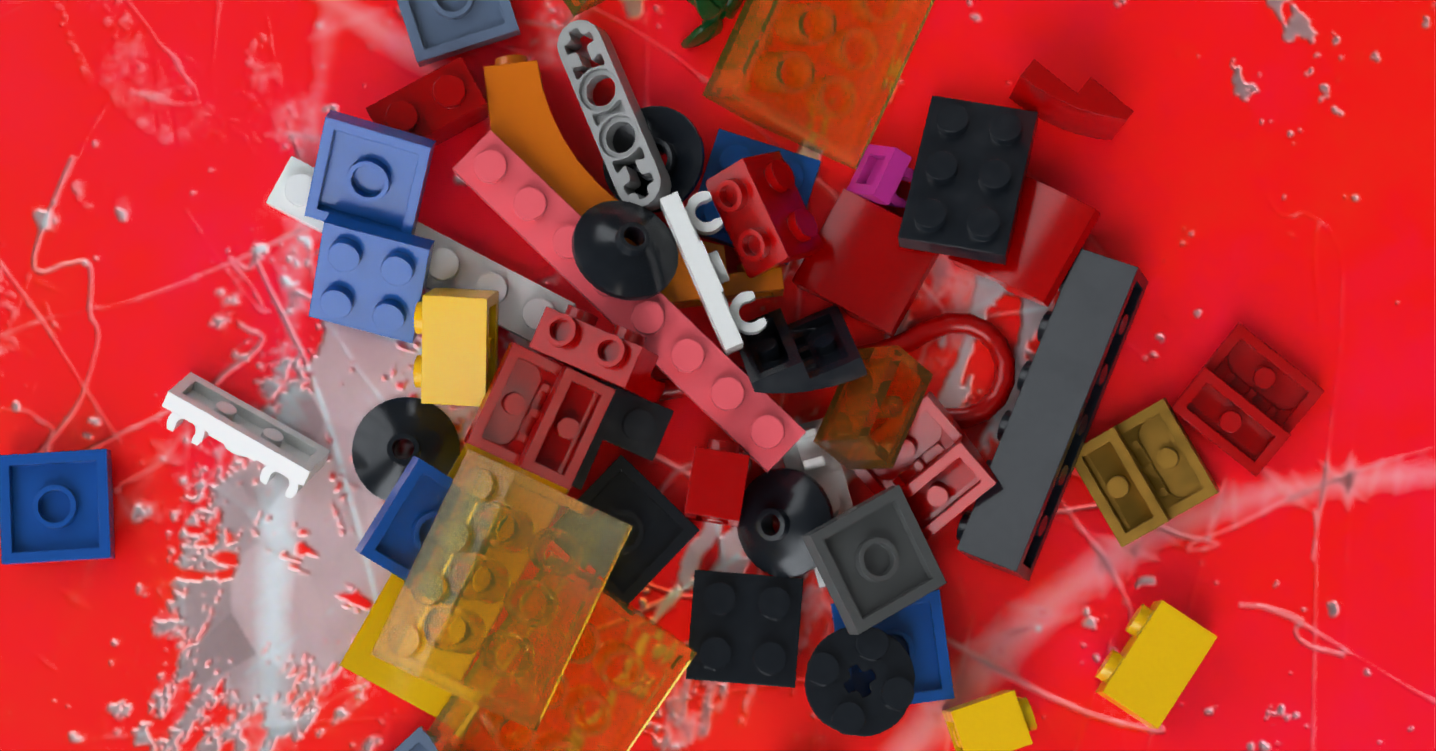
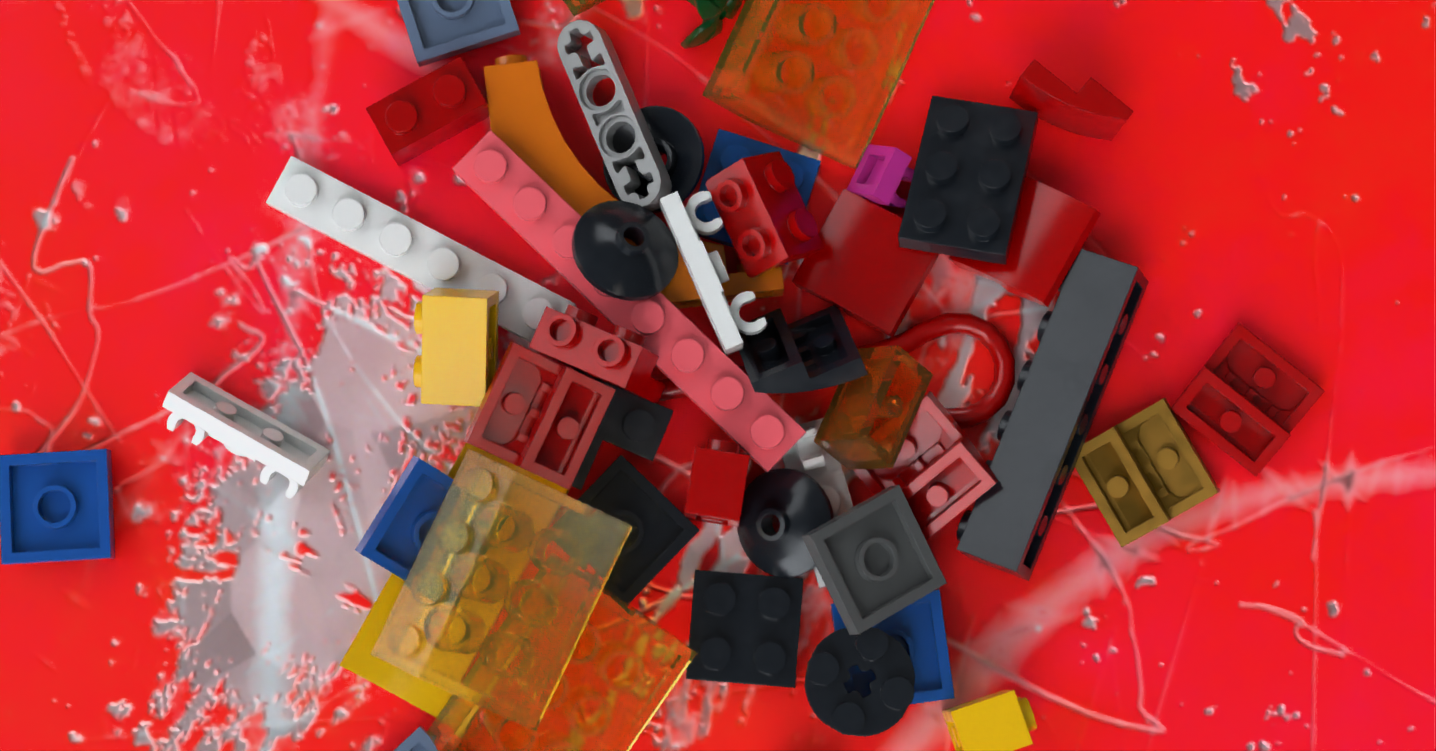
plate [304,110,436,235] -> none
plate [309,213,435,343] -> none
black dish [352,397,460,501] -> none
yellow brick [1095,600,1218,729] -> none

